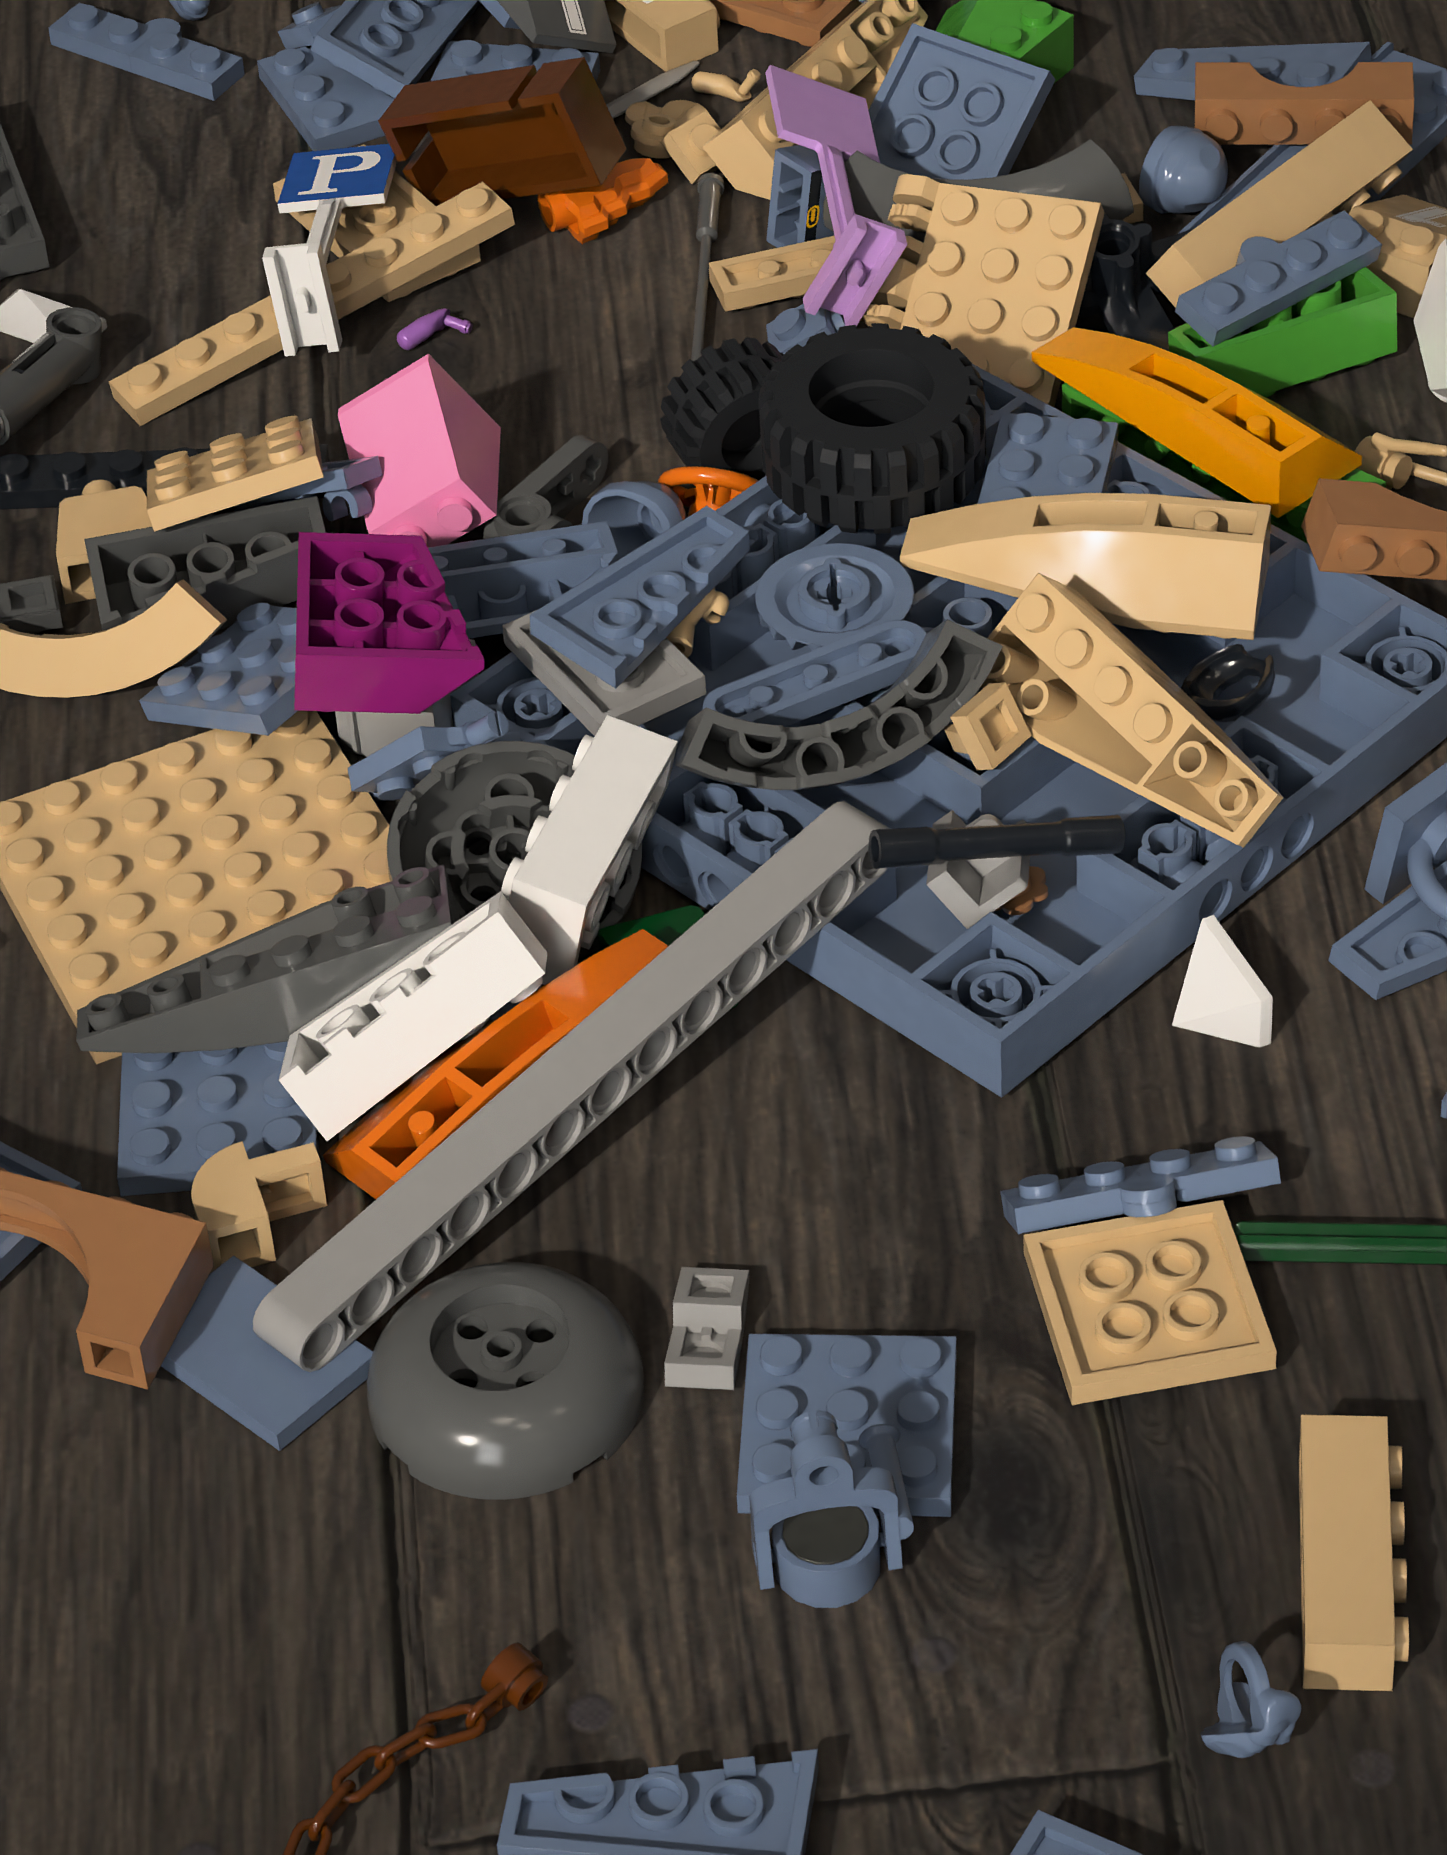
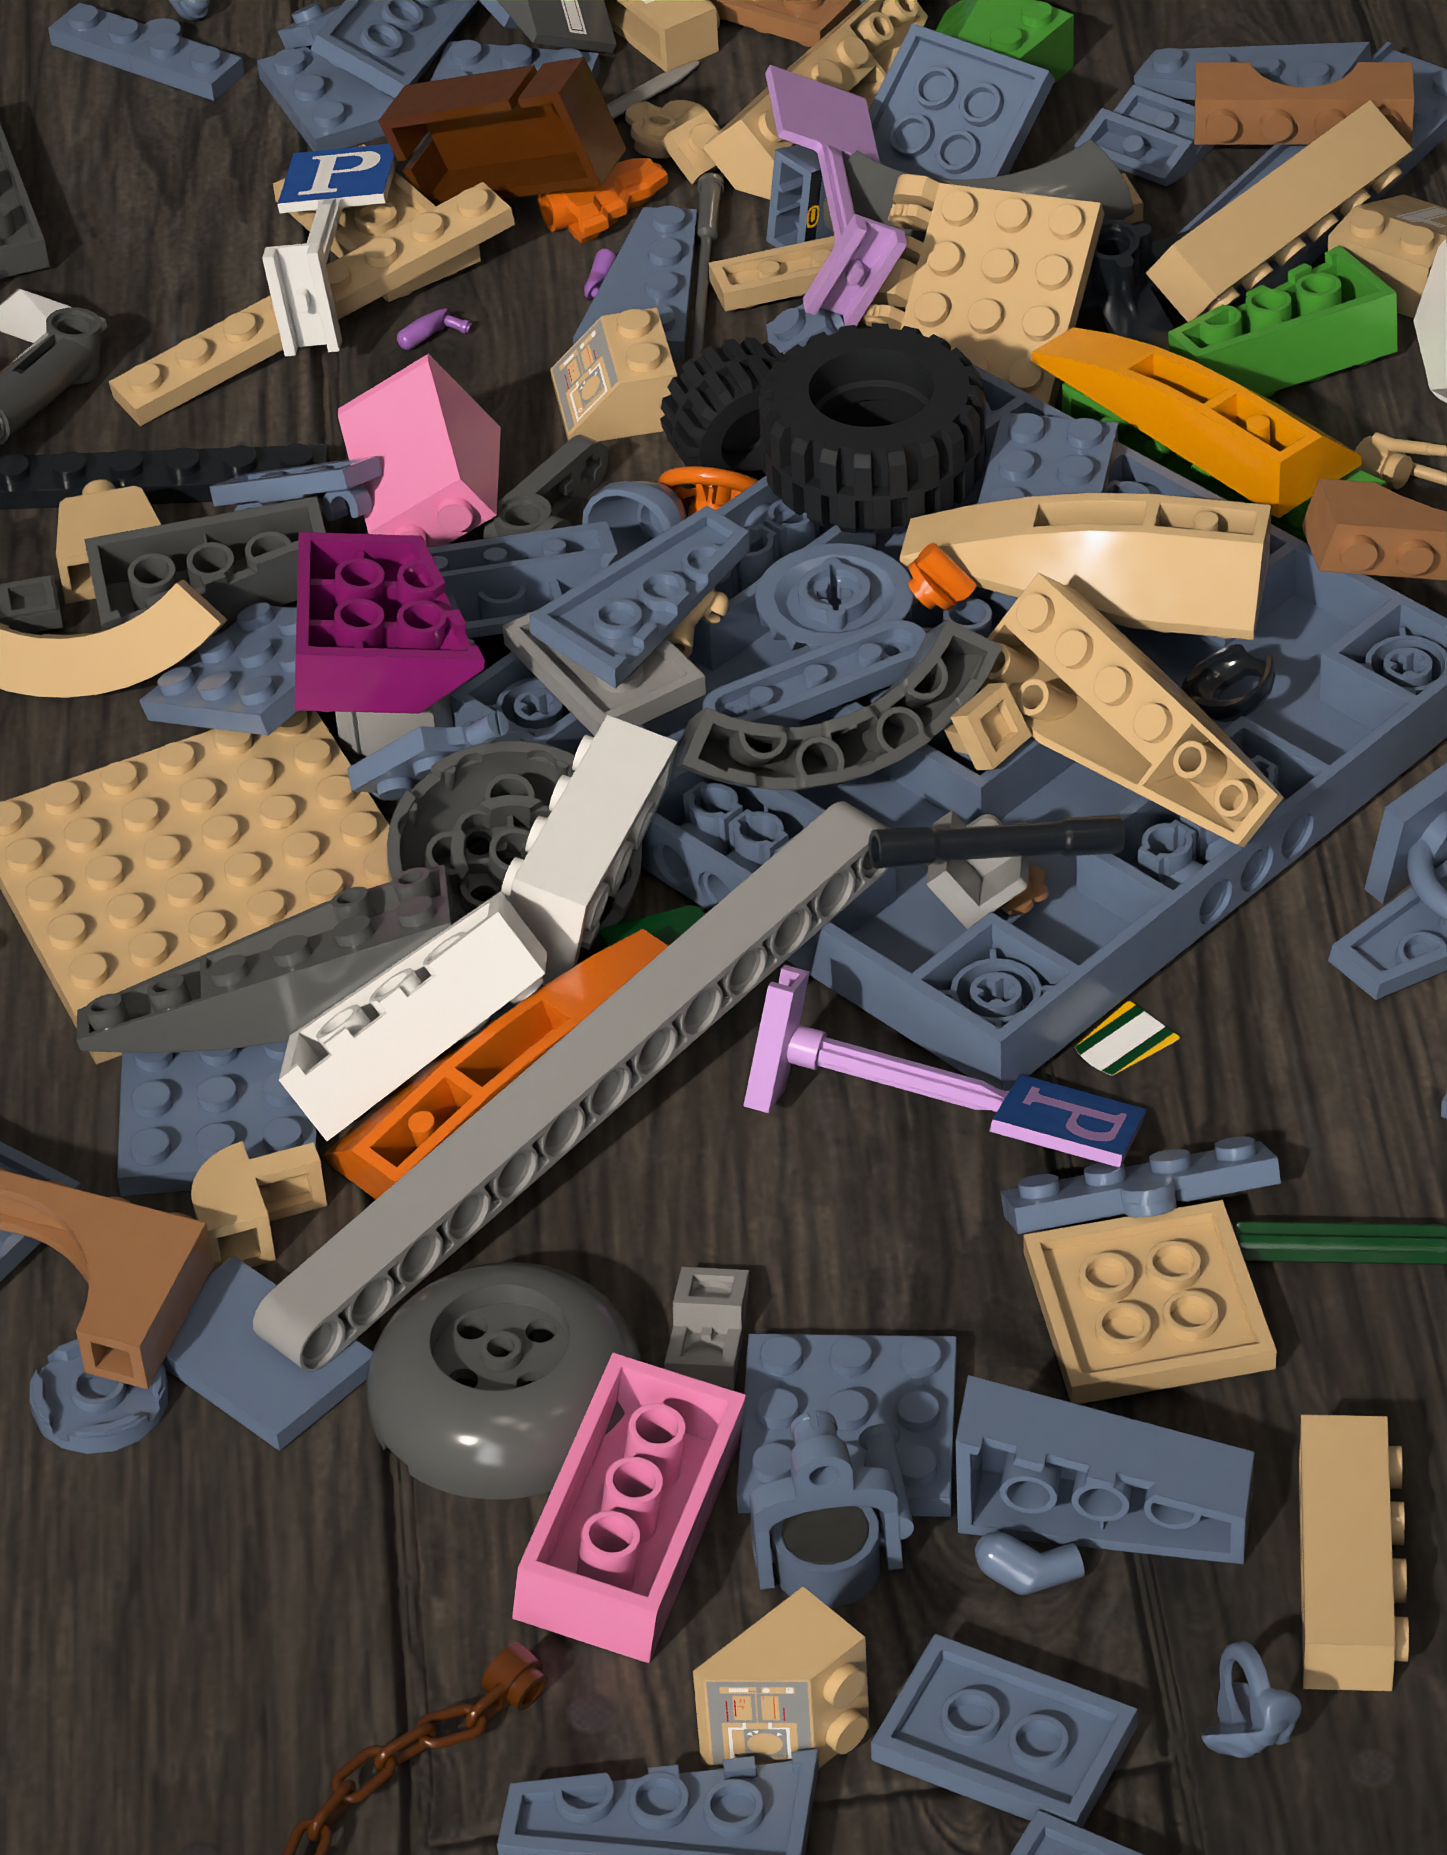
tan plate [147,416,324,532] -> none
tan piece [691,69,761,102] -> none
sand blue hat [1139,126,1228,214] -> none
white slope [1172,915,1273,1048] -> none
sand blue hinge [1175,210,1382,347] -> none
none -> sand blue tile [30,1338,168,1454]
none -> bright pink brick [512,1353,747,1663]
none -> tan slope [550,307,677,441]
none -> sand blue wing [573,206,697,359]
none -> medium lavender piece [584,249,617,301]
none -> tan slope [693,1587,870,1770]
none -> lavender piece [743,965,1147,1168]
none -> sand blue plate [871,1634,1138,1828]
none -> orange plate [908,542,977,611]
none -> sand blue wedge [955,1375,1254,1564]
none -> sand blue arm [975,1531,1085,1595]
none -> sand blue slope [1074,84,1215,186]
none -> sticker [1075,1001,1180,1076]

